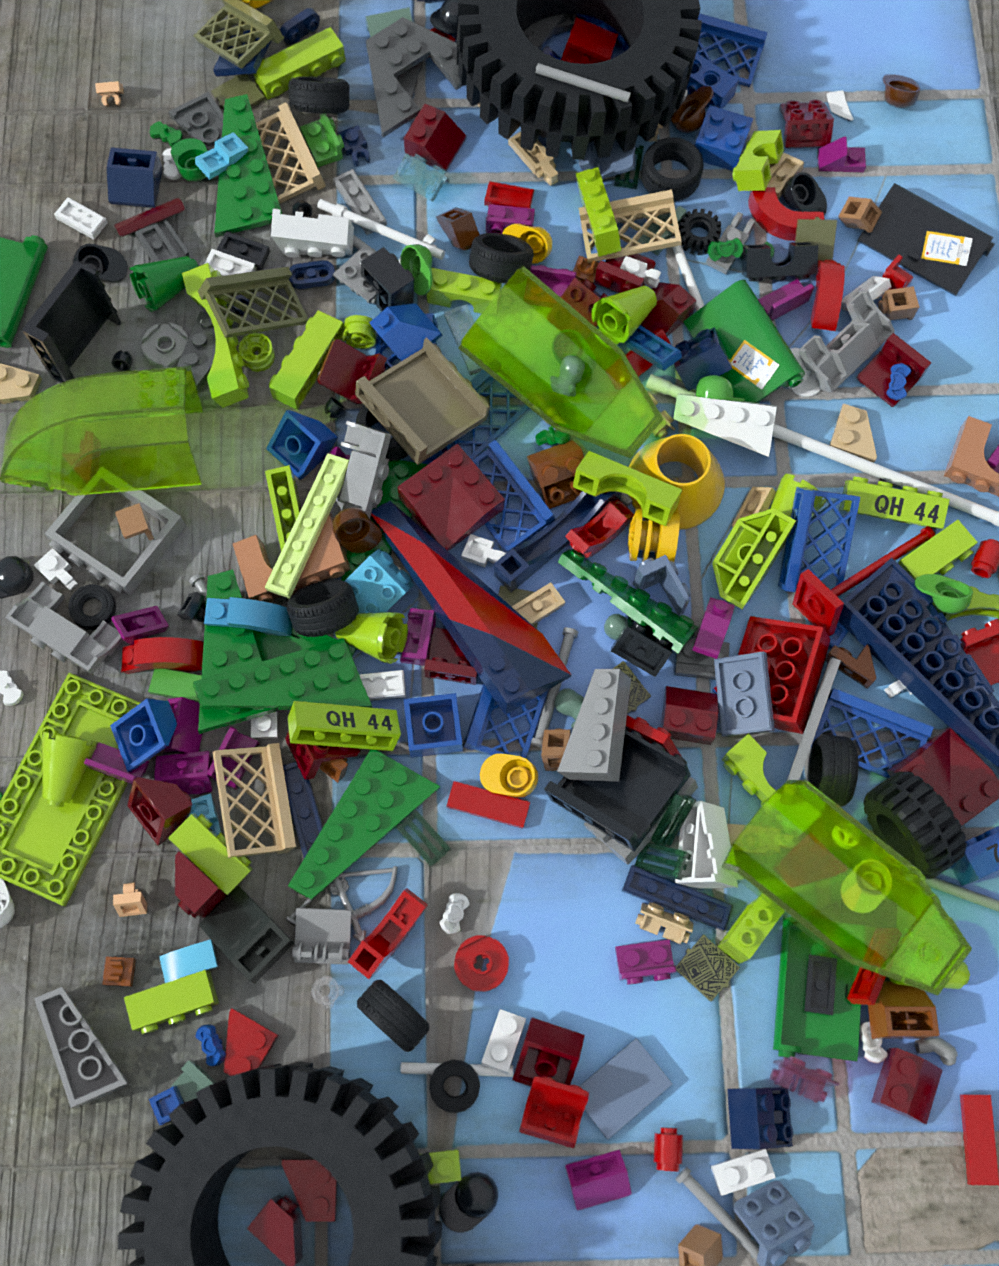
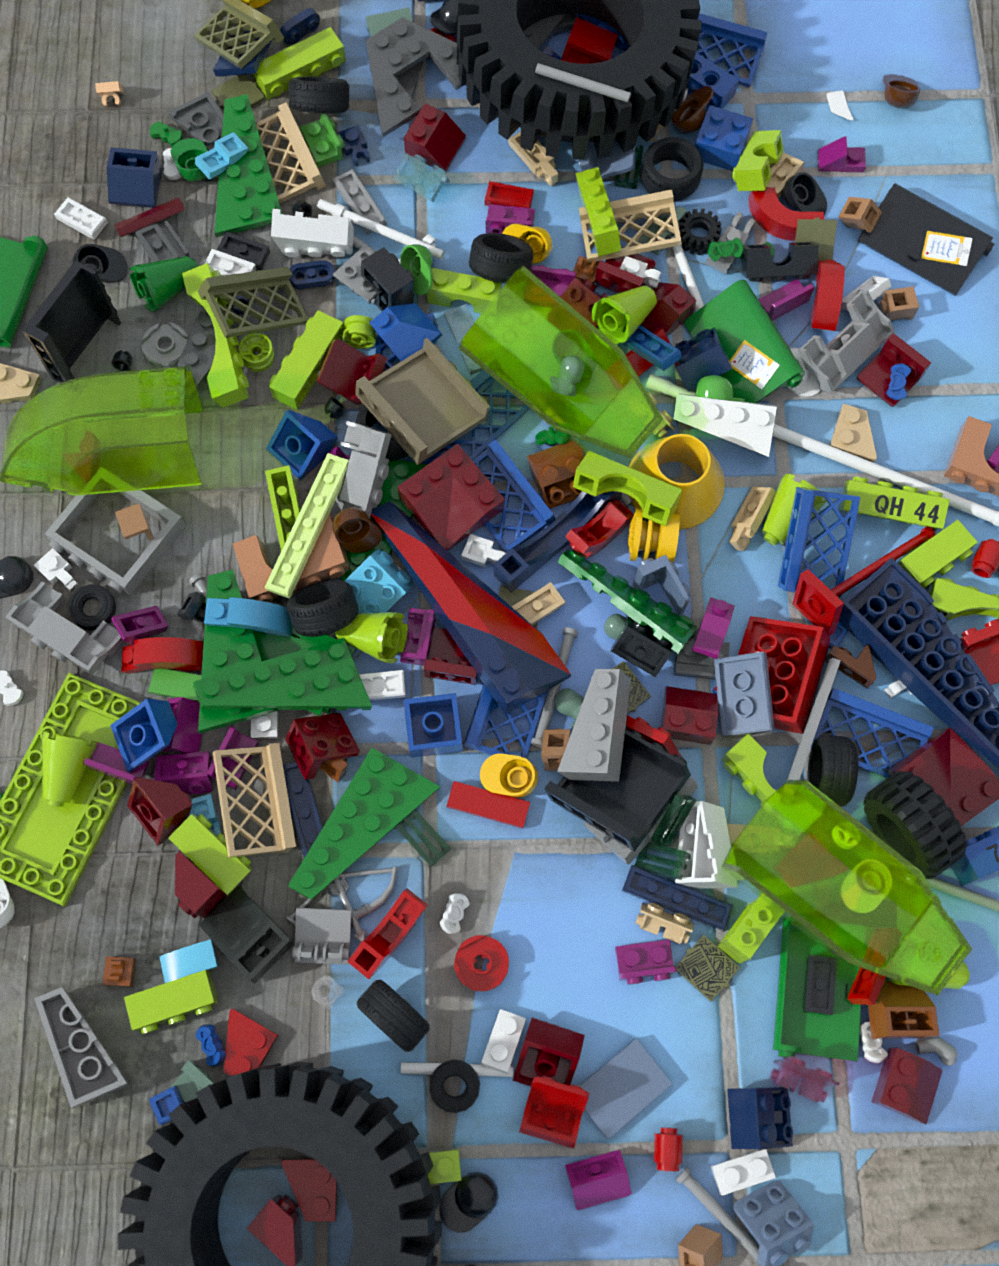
light nougat tile [113,883,147,917] -> none
lime brick [287,701,401,751] -> none
reddish brown slope [436,207,480,250] -> none
lime wedge [712,508,796,610] -> none
dark red bracket [779,100,834,148] -> none
red panel [882,254,913,290] -> none
bright green cap [915,574,973,614] -> none
red tile [960,1095,999,1185] -> none

